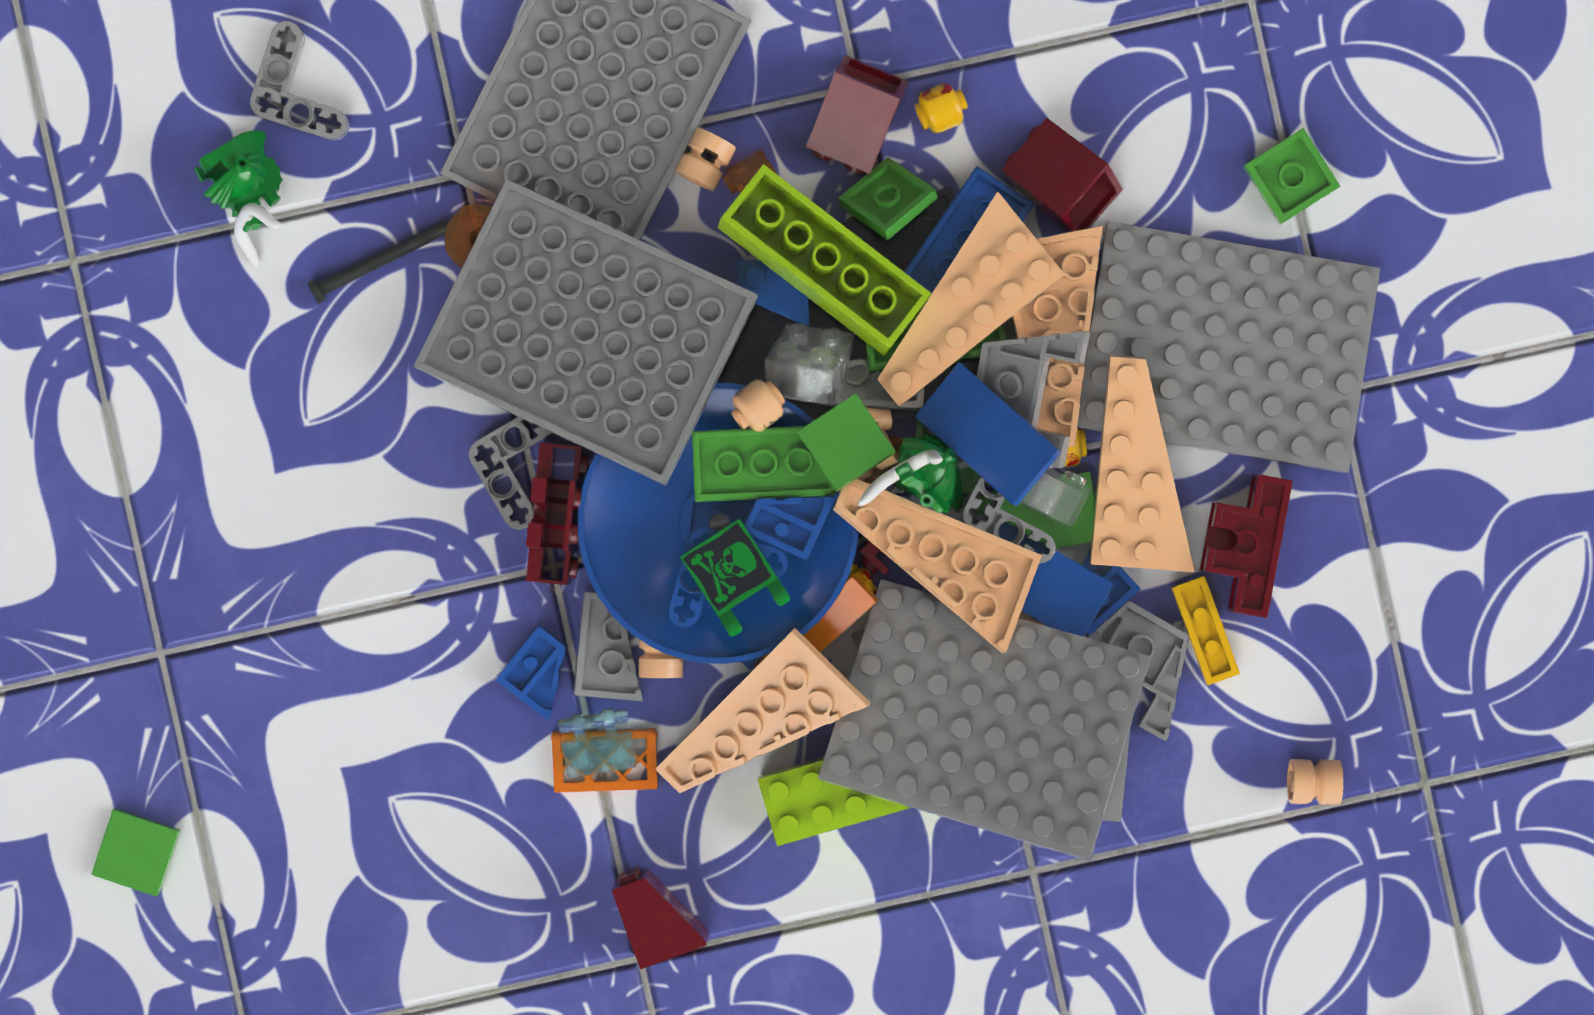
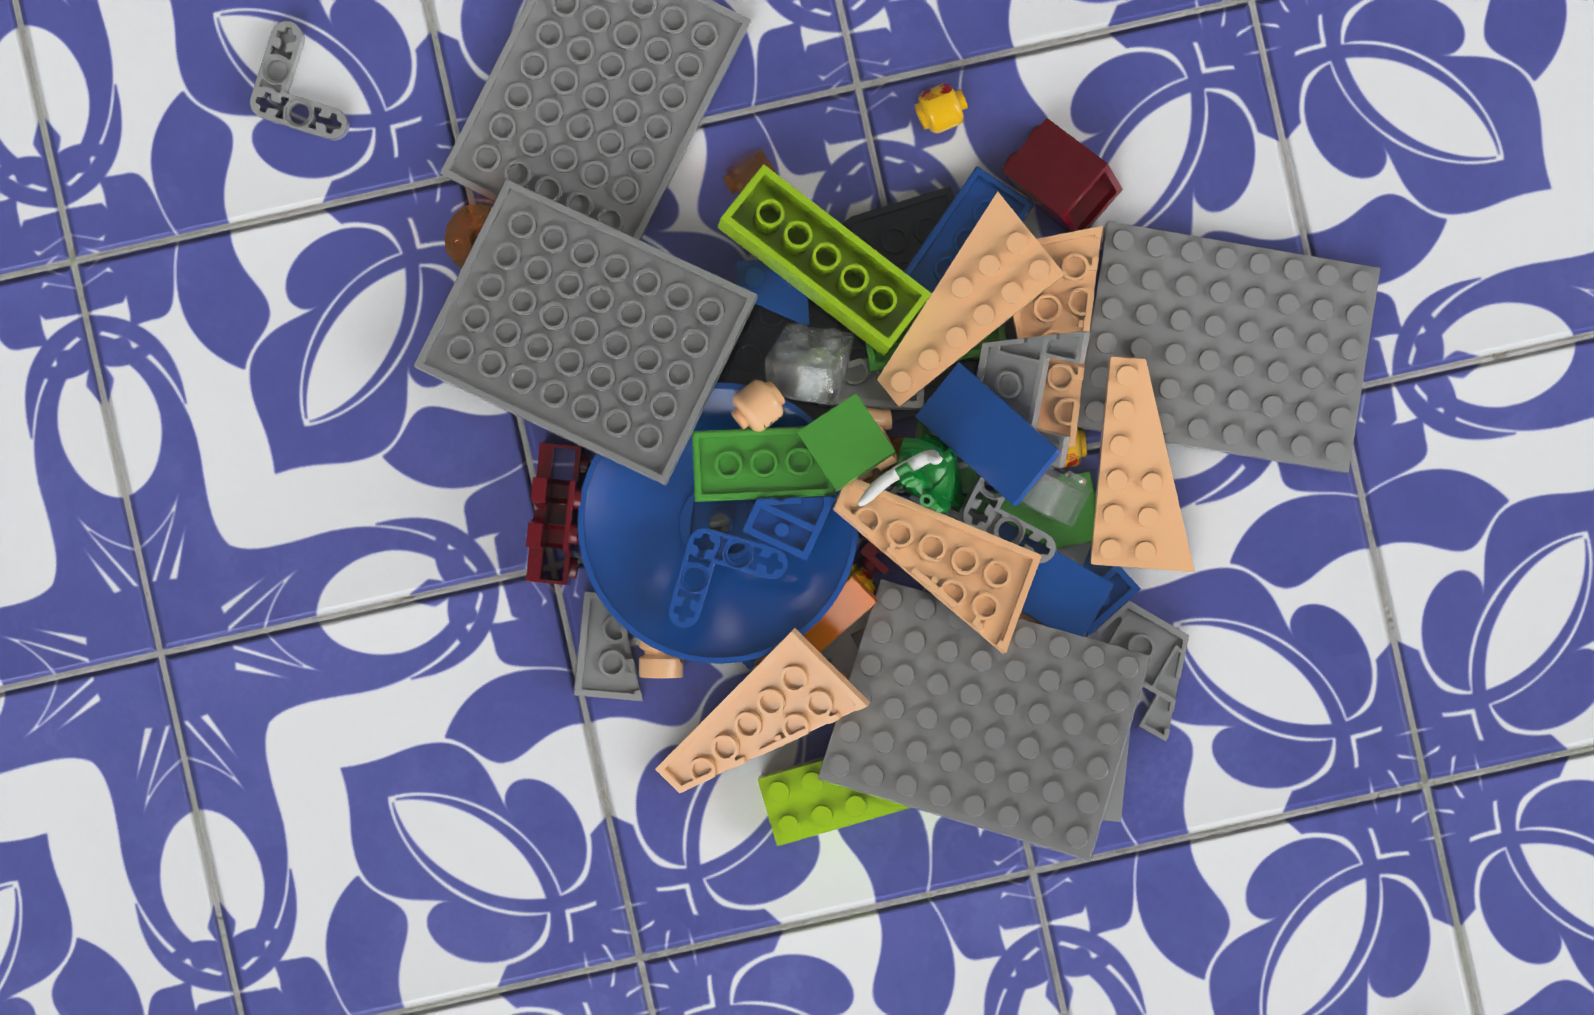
bright green tile [91,808,181,897] -> none
green helmet [194,130,283,266] -> none
pearl dark grey bar [307,221,451,304] -> none
light grey beam [469,417,554,530] -> none
blue wing [495,624,566,720] -> none
orange window [551,728,658,793] -> none
clear light blue plate [558,708,637,778] -> none
dark red slope [611,867,709,970] -> none
light nougat wheel [674,127,736,192] -> none
flag [680,518,790,637] -> none
slope [806,55,909,174] -> none
bright green plate [838,157,937,240] -> none
yellow plate [1170,576,1240,686] -> none
dark red piece [1199,474,1293,618] -> none
bright green plate [1243,128,1341,225] -> none
light nougat wheel [1287,759,1343,805] -> none

